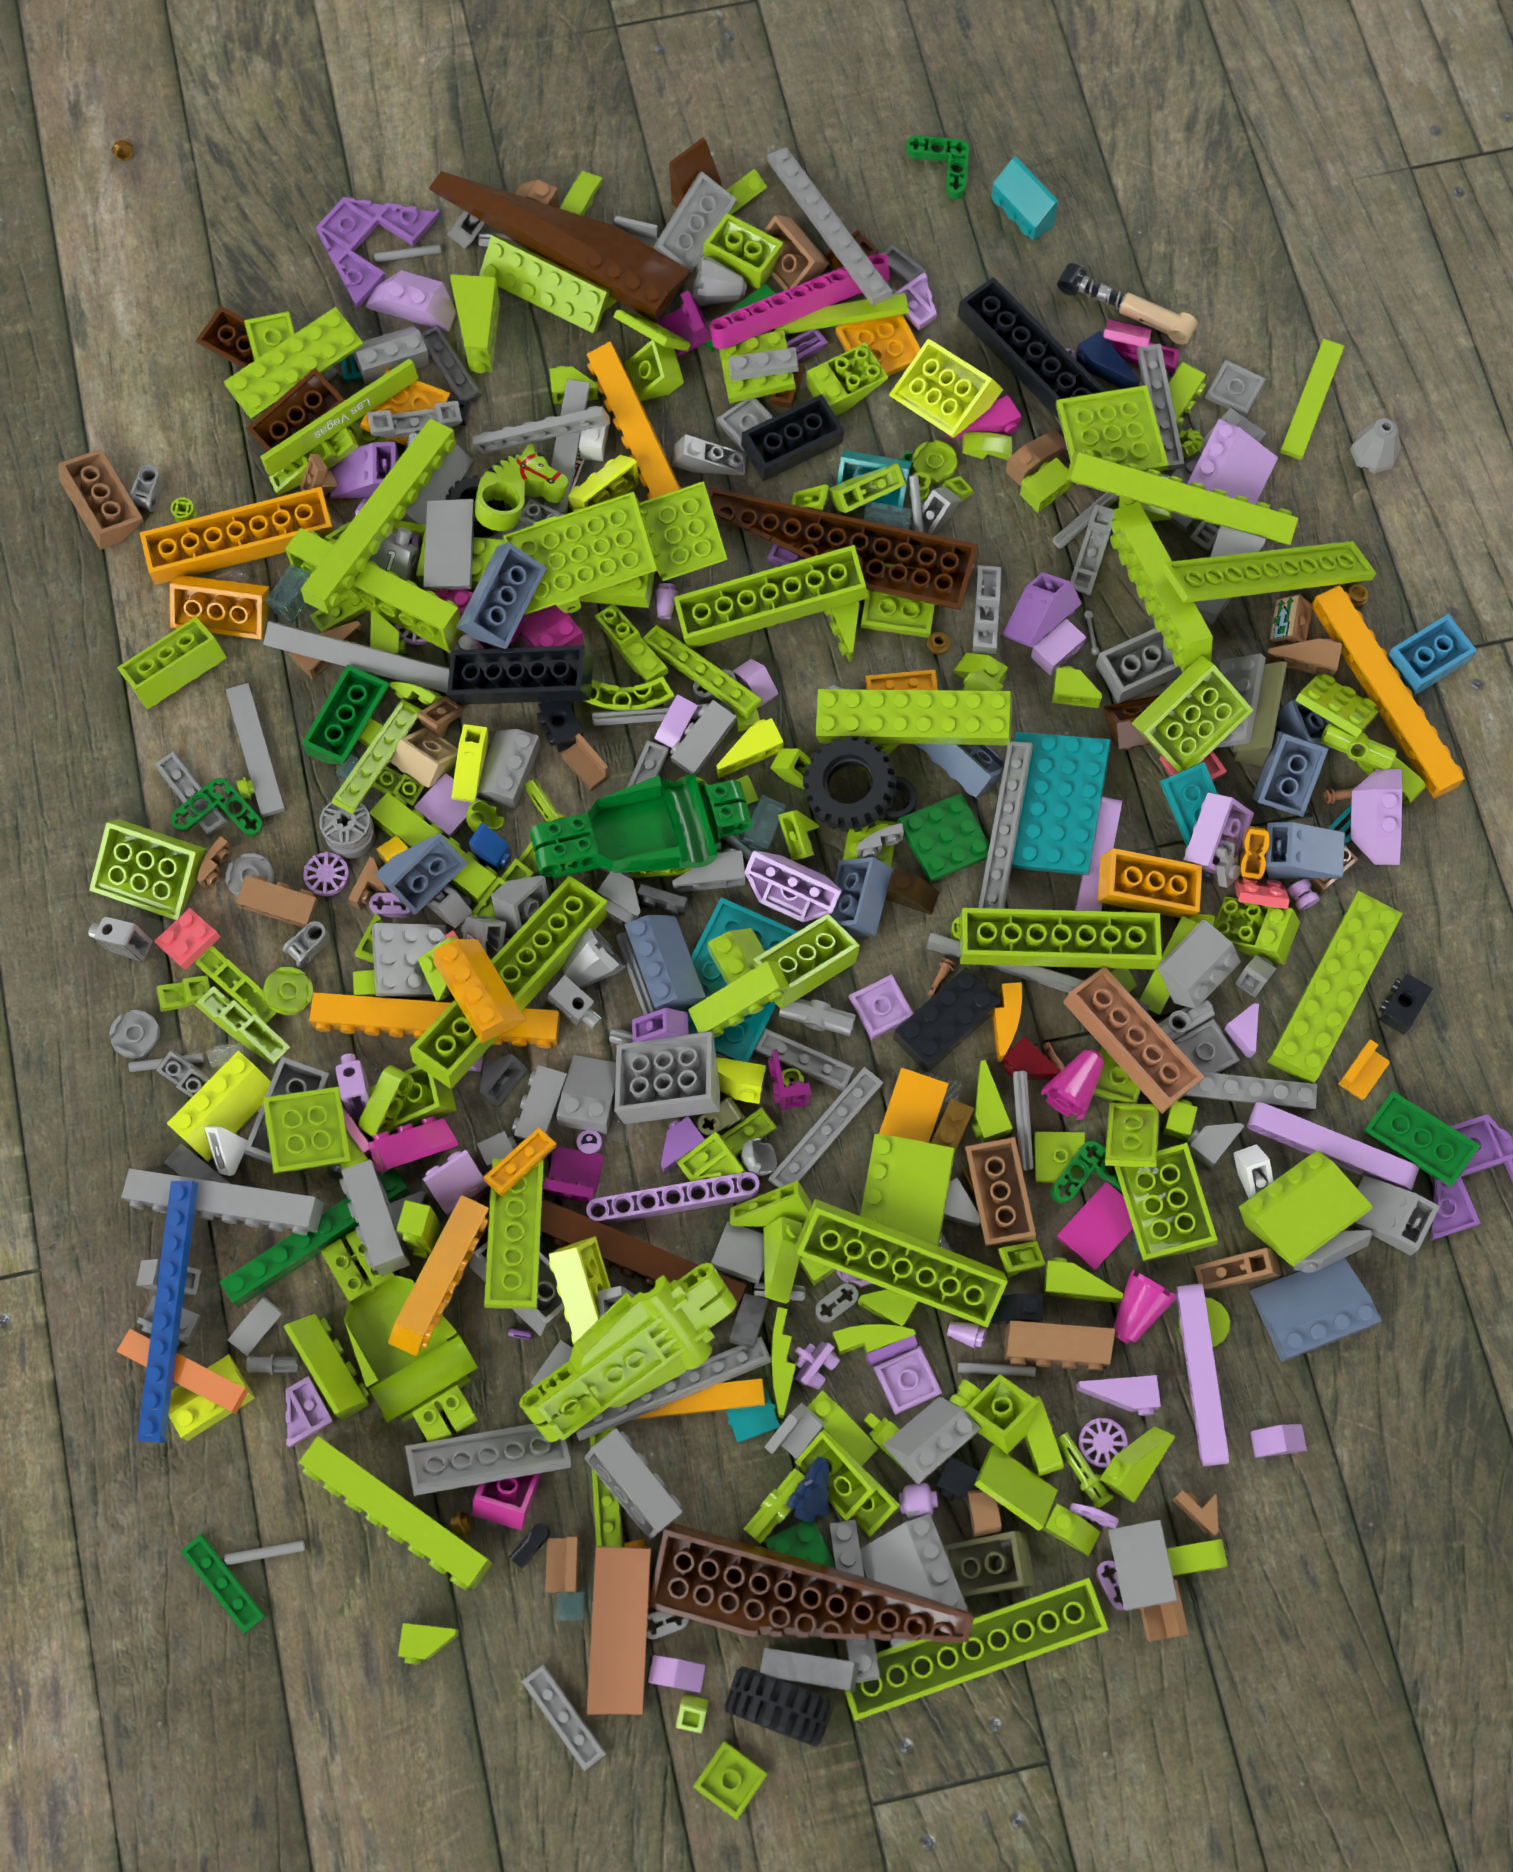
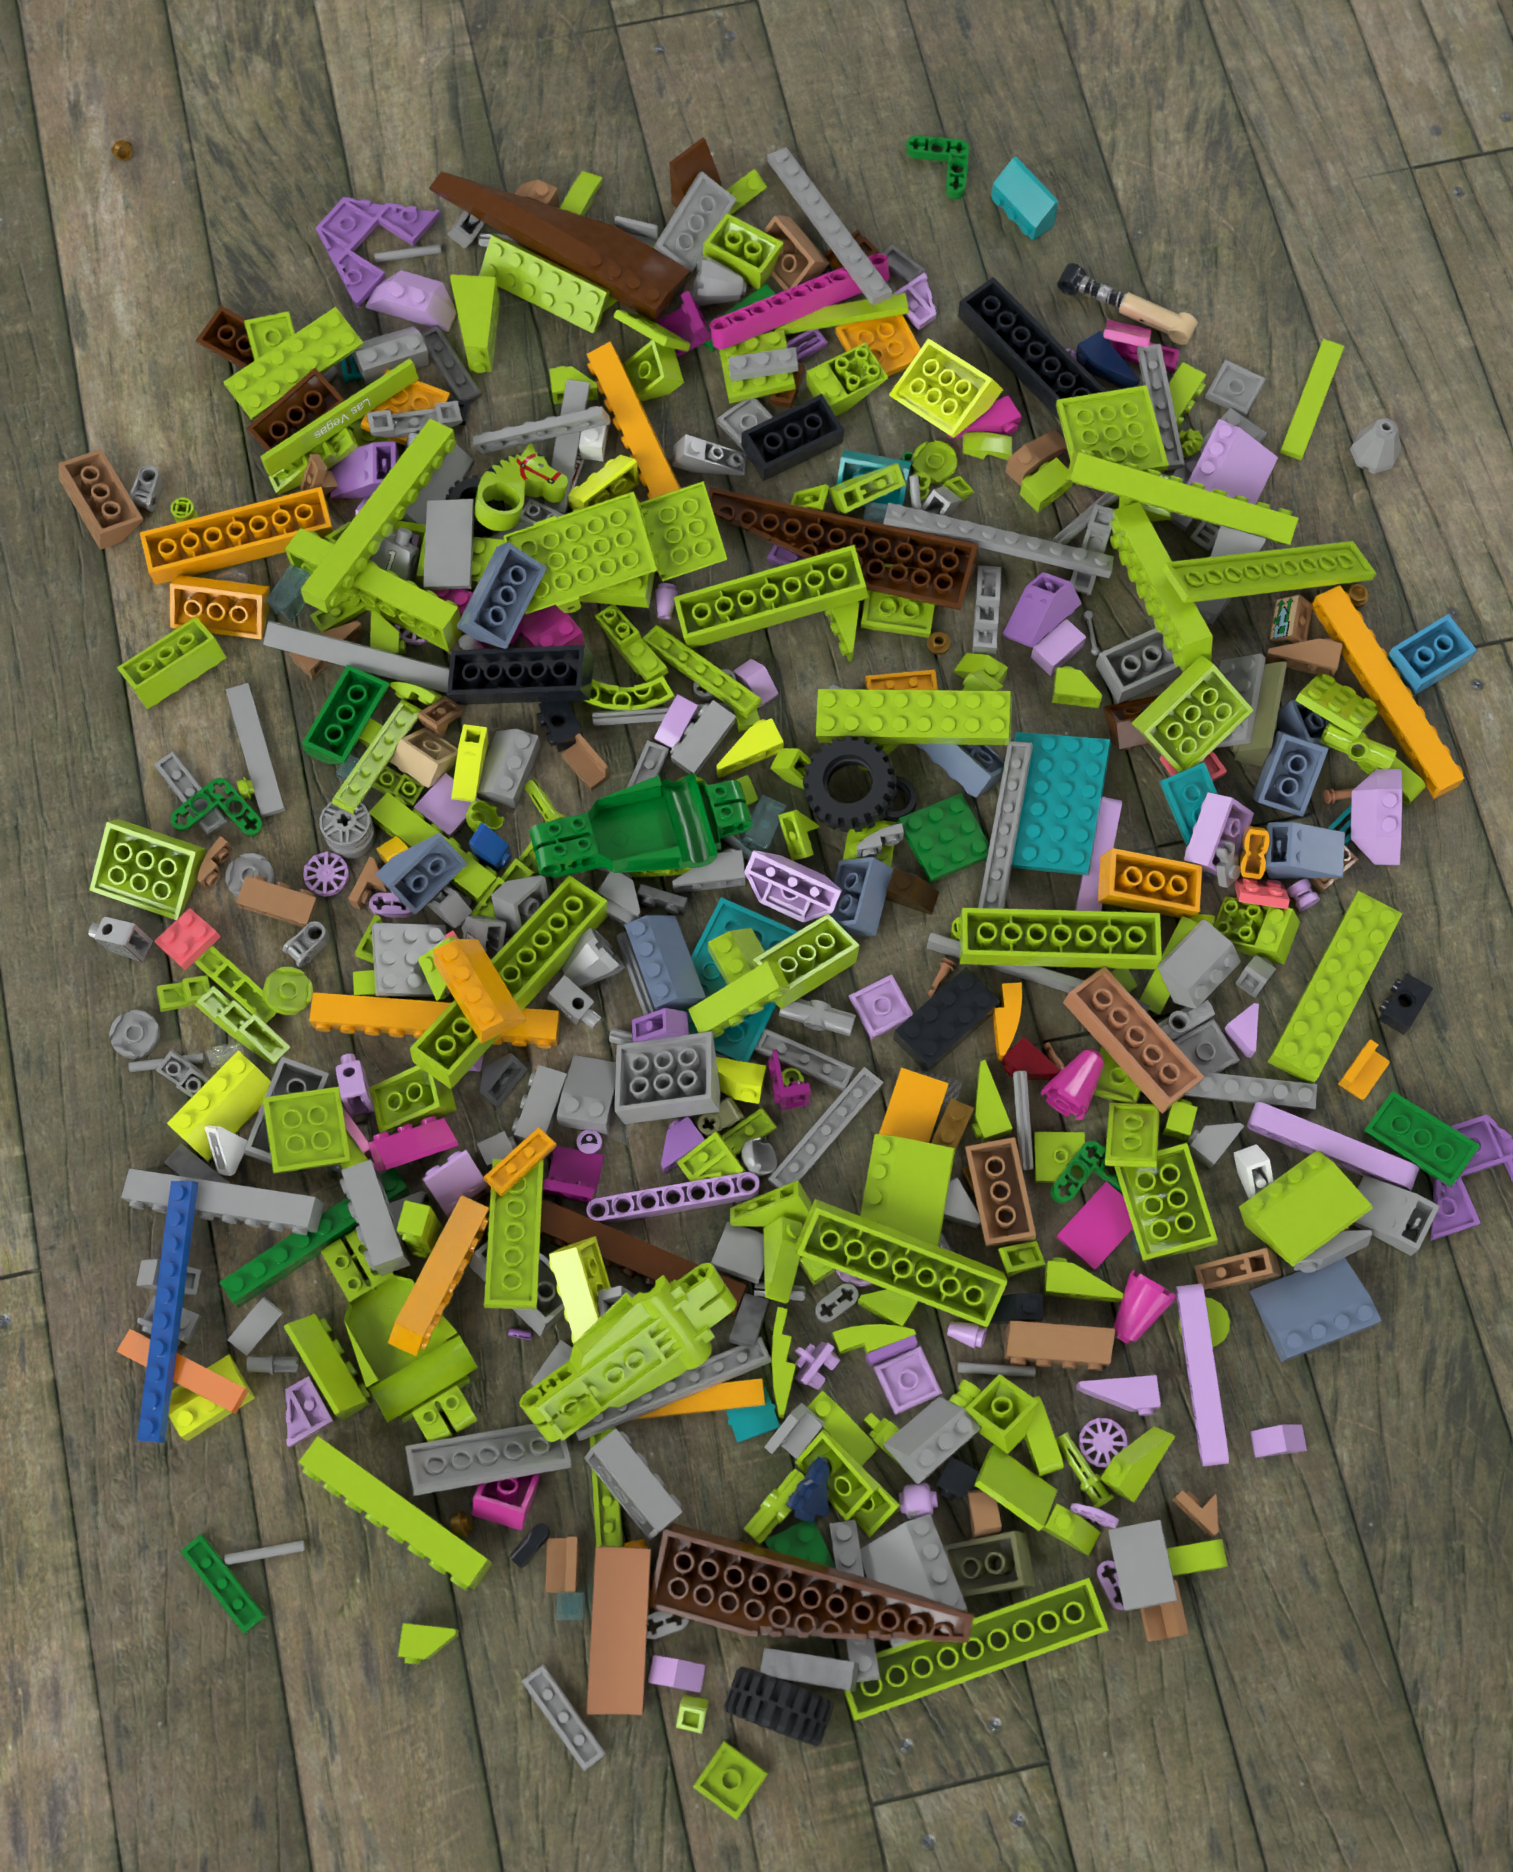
lime beam [358,1065,414,1138] -> none
none -> light grey plate [883,503,1114,578]

